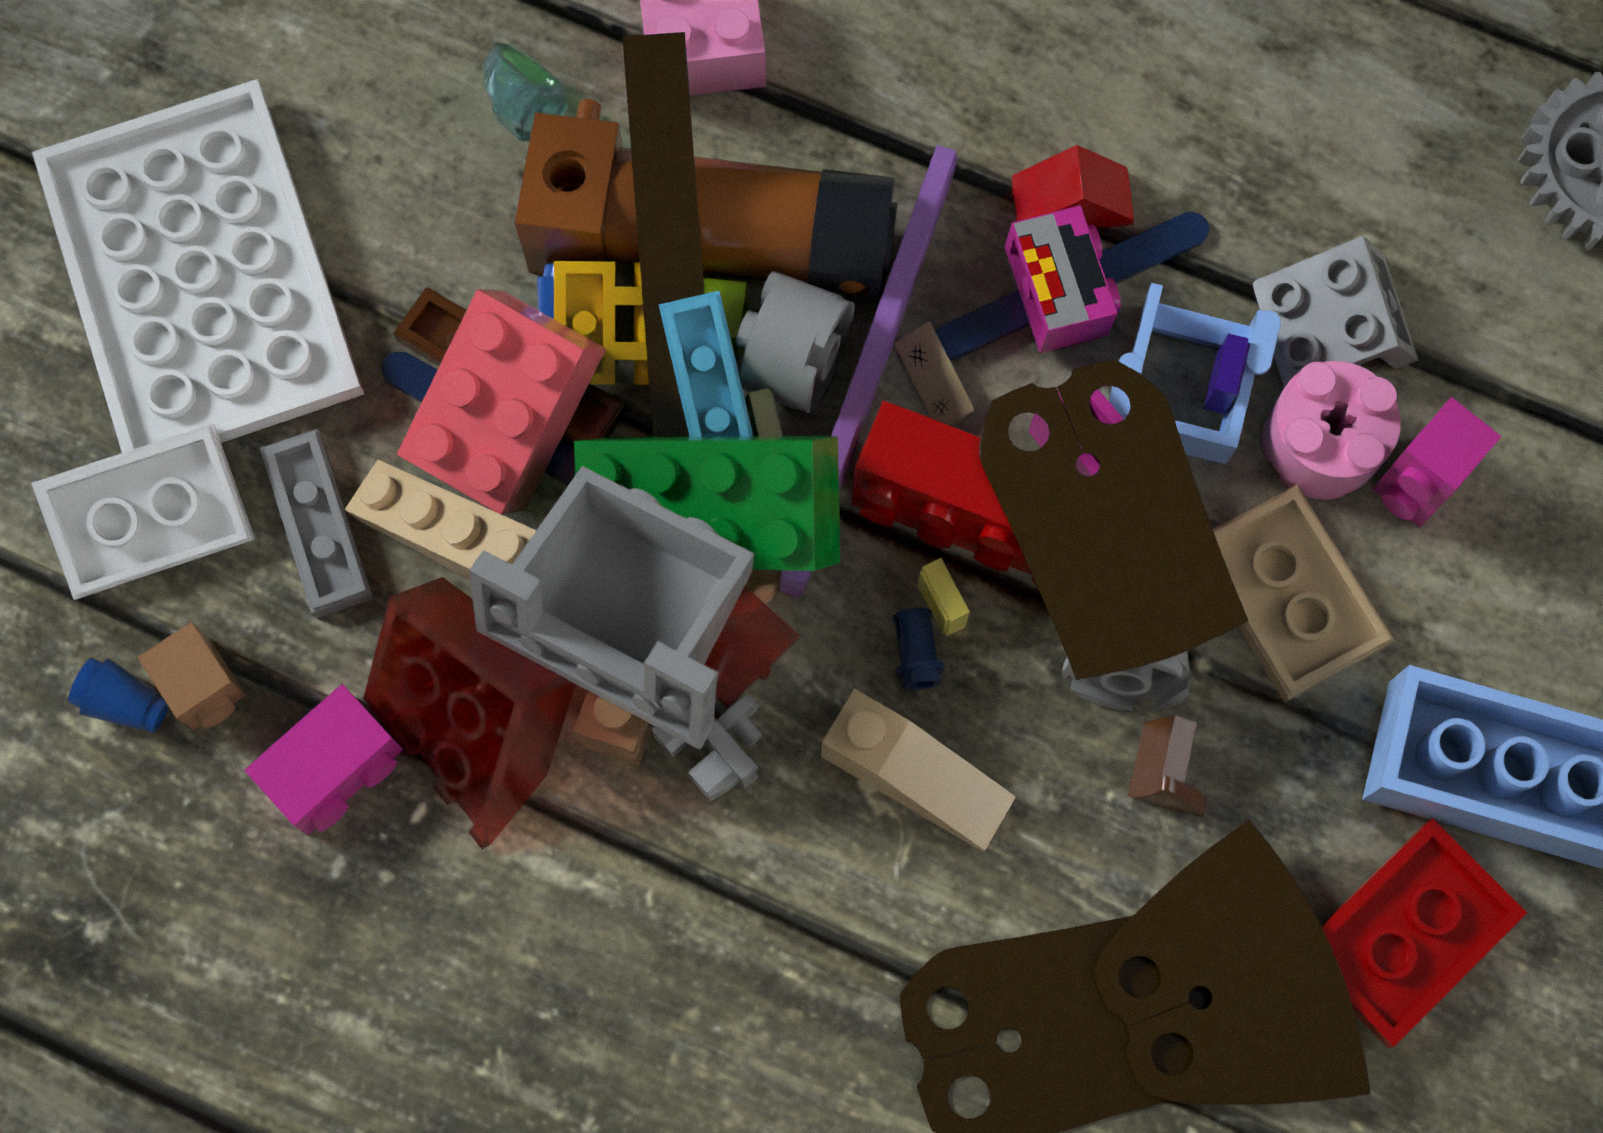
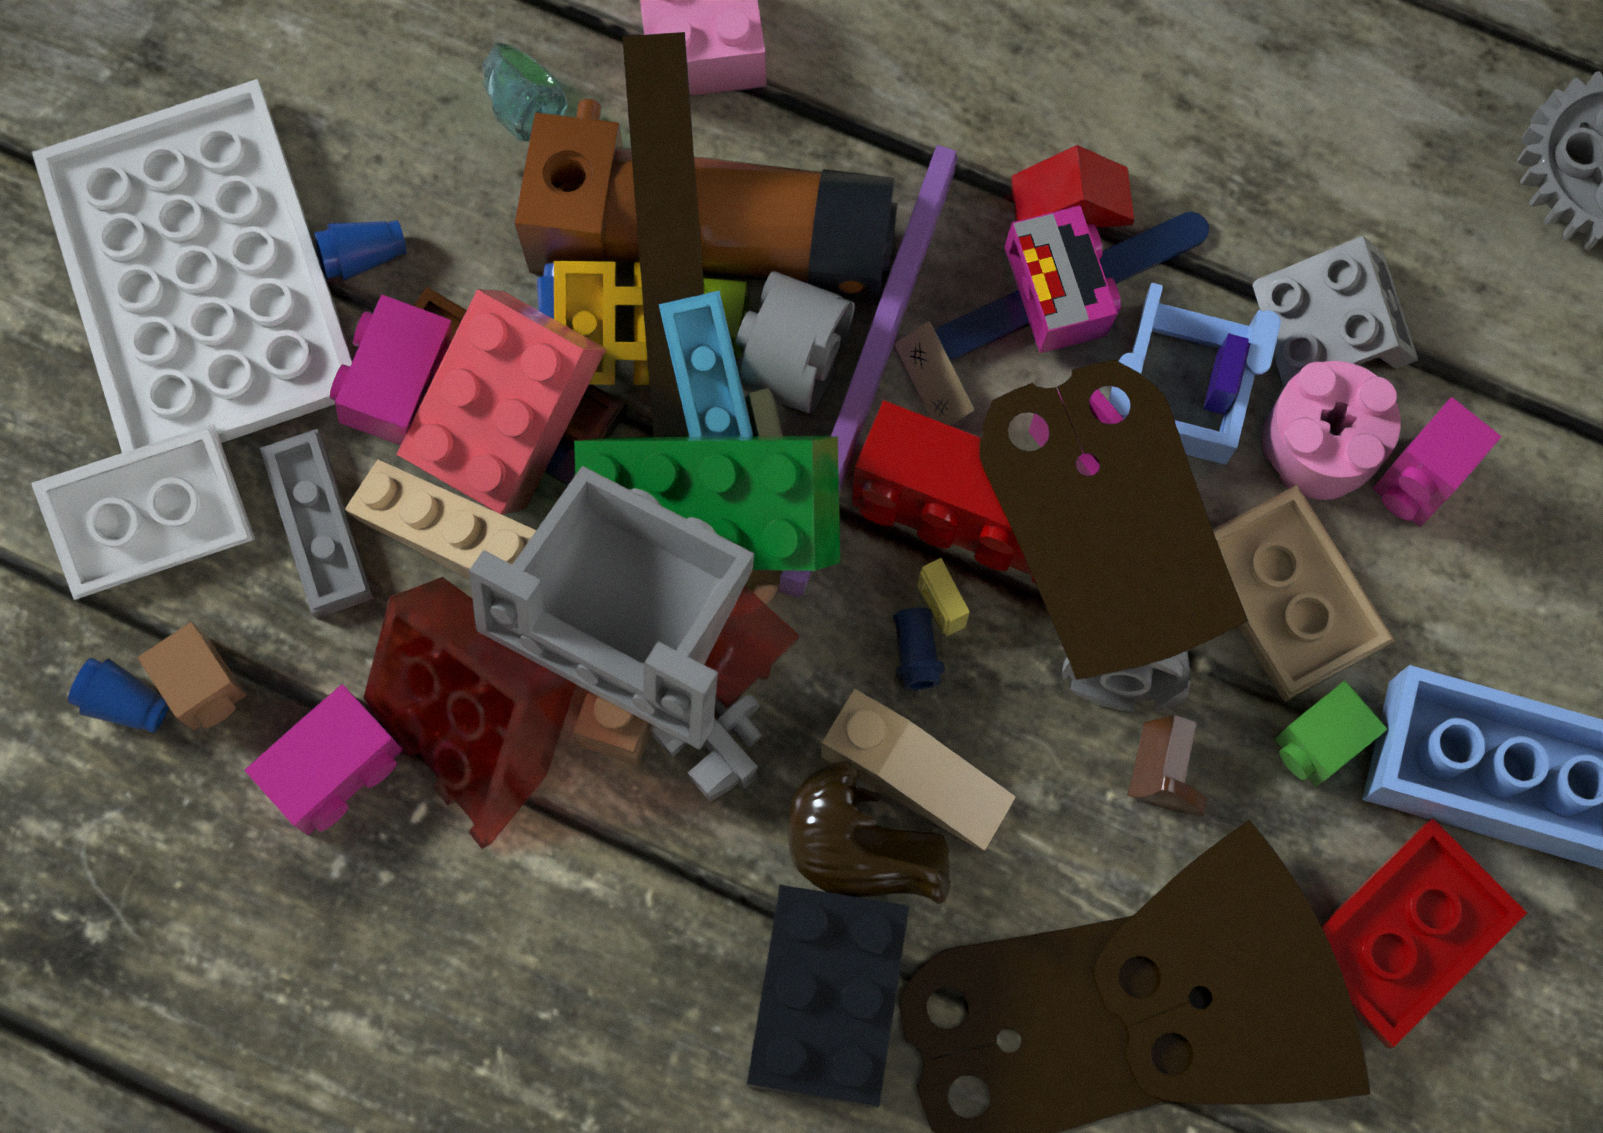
none -> blue cone [314,220,407,281]
none -> dark pink brick [330,294,452,445]
none -> black brick [747,885,909,1109]
none -> dark brown piece [788,762,951,903]
none -> bright green brick [1275,680,1387,787]

